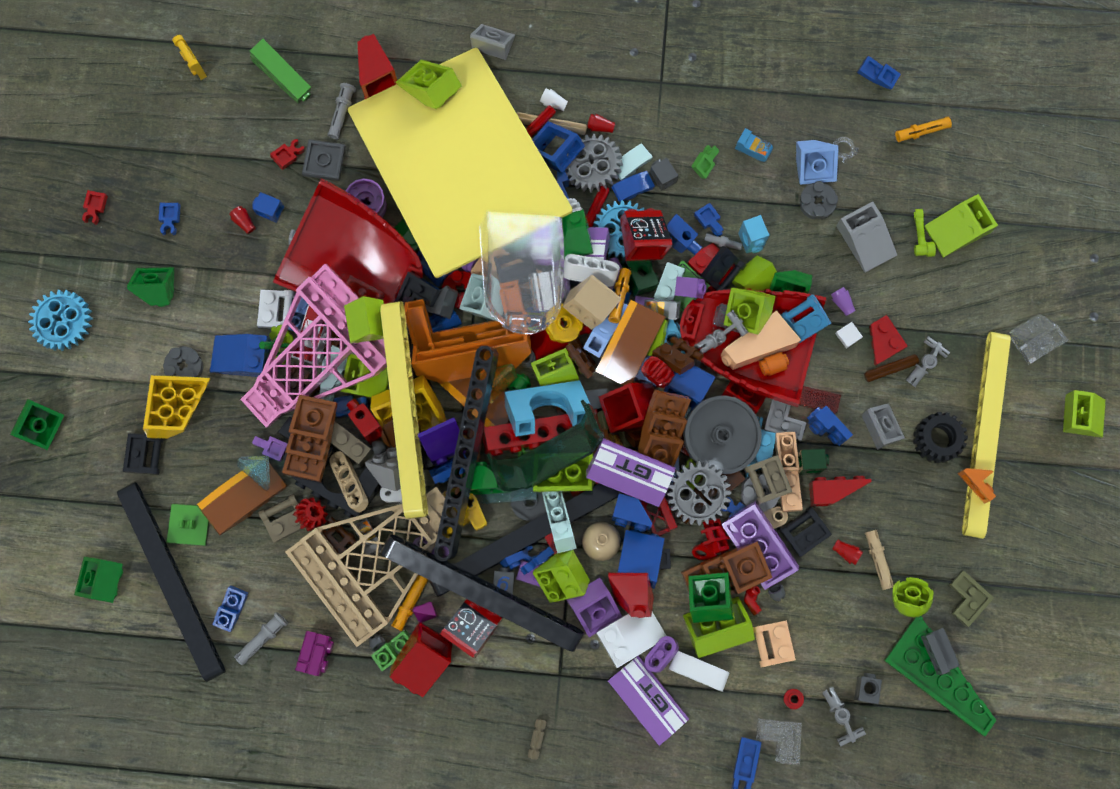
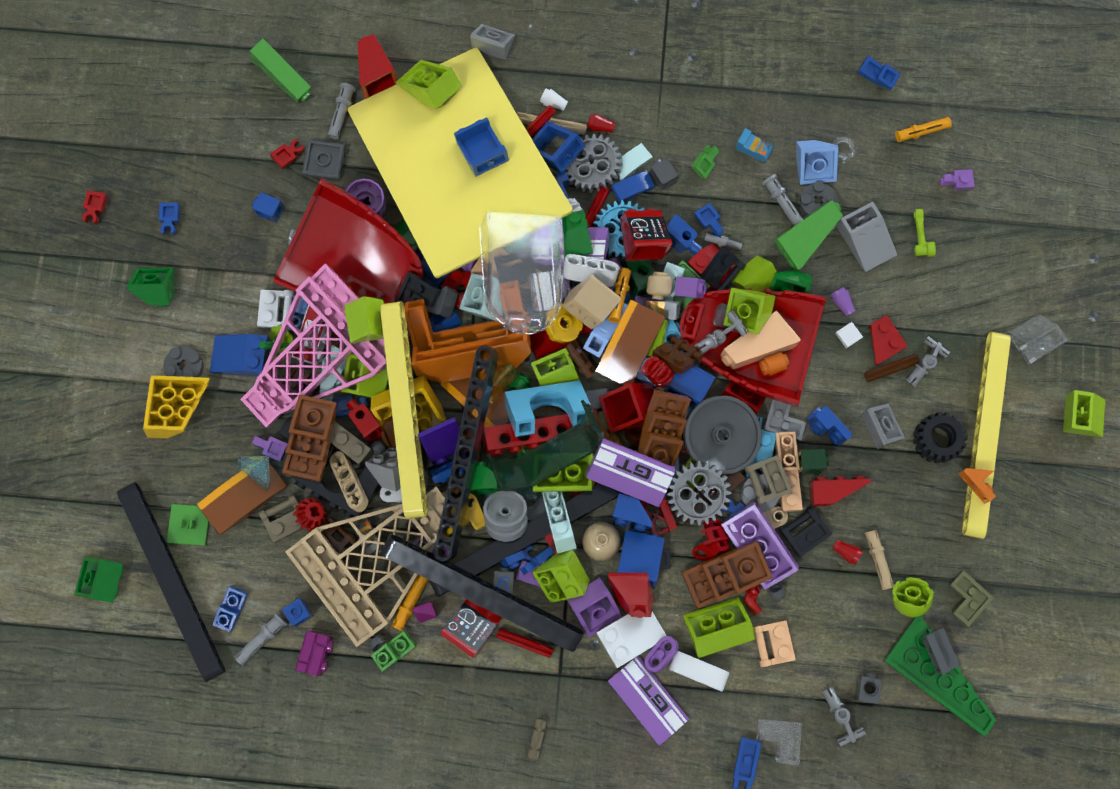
green brick [10,399,64,450] -> none
medium azure gear [28,290,93,351] -> none
black plate [123,433,164,475] -> none
yellow plate [172,35,207,80] -> none
red cone [229,206,256,234] -> none
red slope [389,622,452,697] -> none
green slope [688,572,733,623] -> none
medium azure brick [738,215,769,254] -> none
dark azure plate [781,294,832,343] -> none
red plate [783,689,804,709] -> none
clear red plate [799,386,841,415] -> none
lime slope [924,194,998,258] -> none
none -> blue brick [282,598,314,627]
none -> blue panel [454,117,509,177]
none -> light grey wheel [483,490,528,542]
none -> red axle [496,628,554,658]
none -> tan head [646,272,673,300]
none -> light grey pin [762,174,803,226]
none -> bright green slope [773,200,843,270]
none -> medium lavender plate [940,169,975,190]

